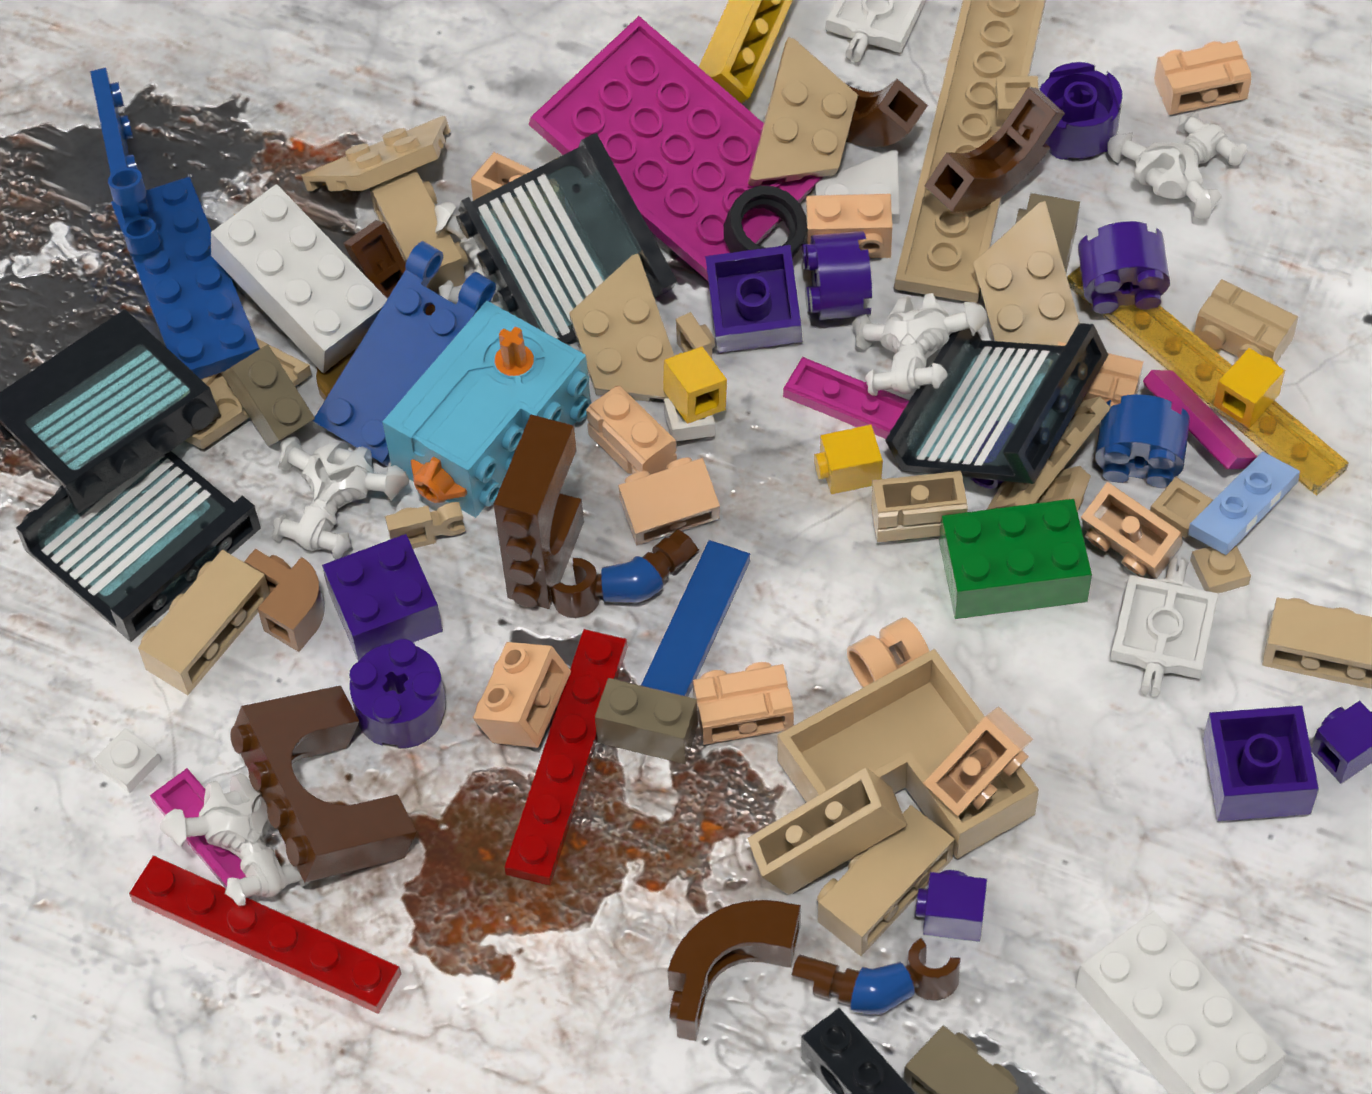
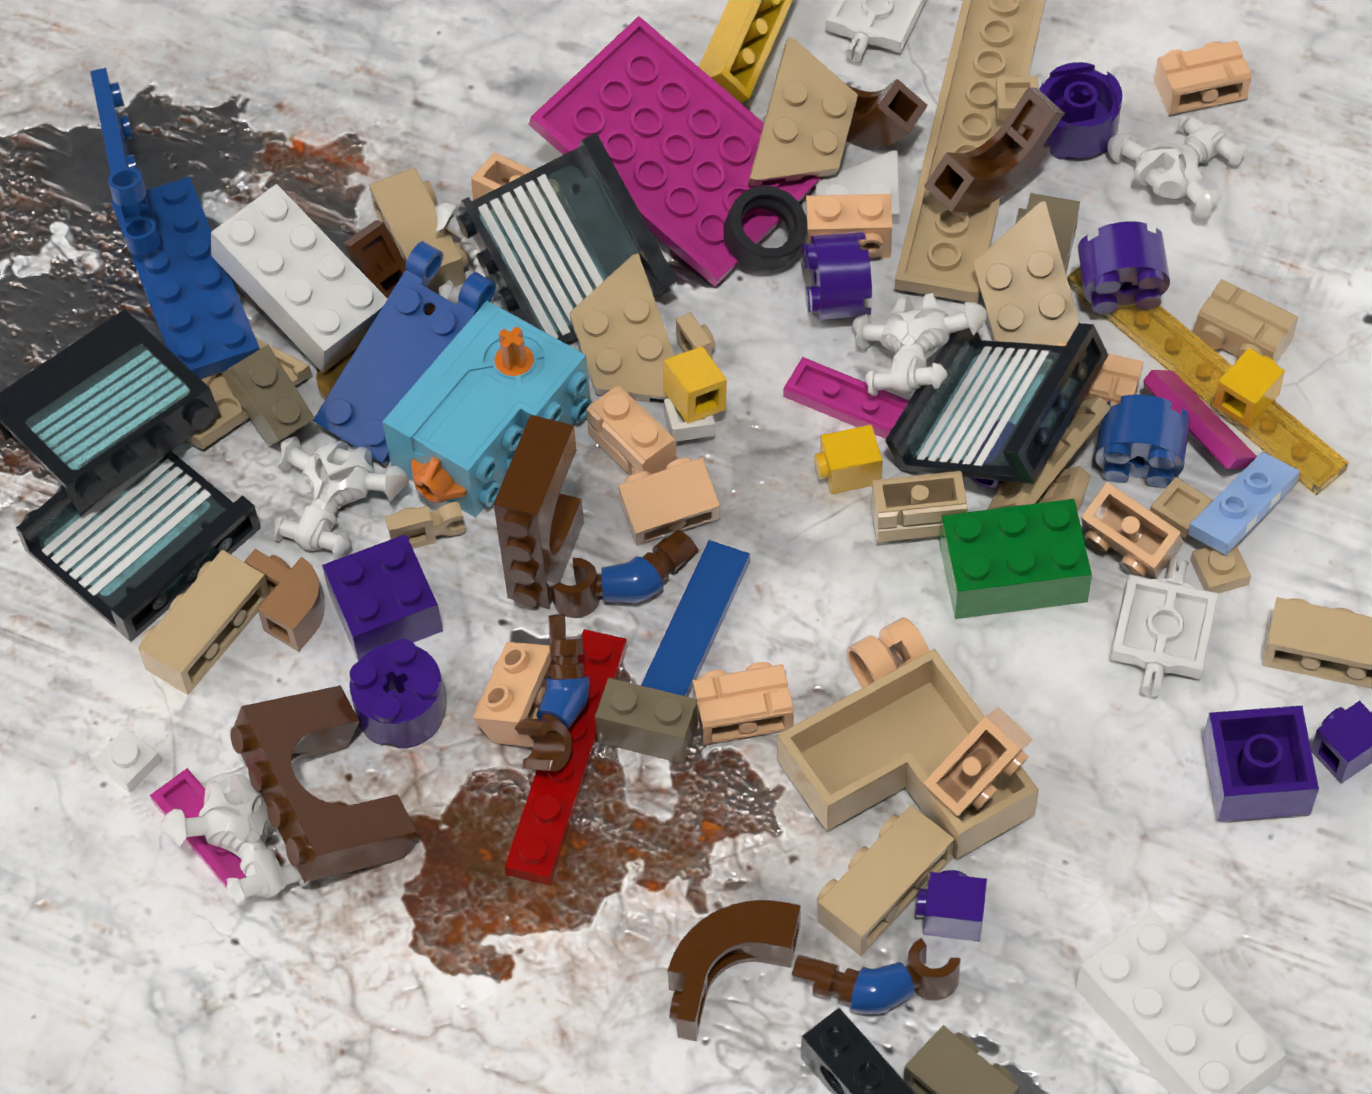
red plate [129,855,401,1014] -> none
tan wing [301,115,451,191] -> none
dark purple brick [705,245,803,353] -> none
tan brick [747,767,907,895] -> none
none -> reddish brown piece [515,614,590,771]

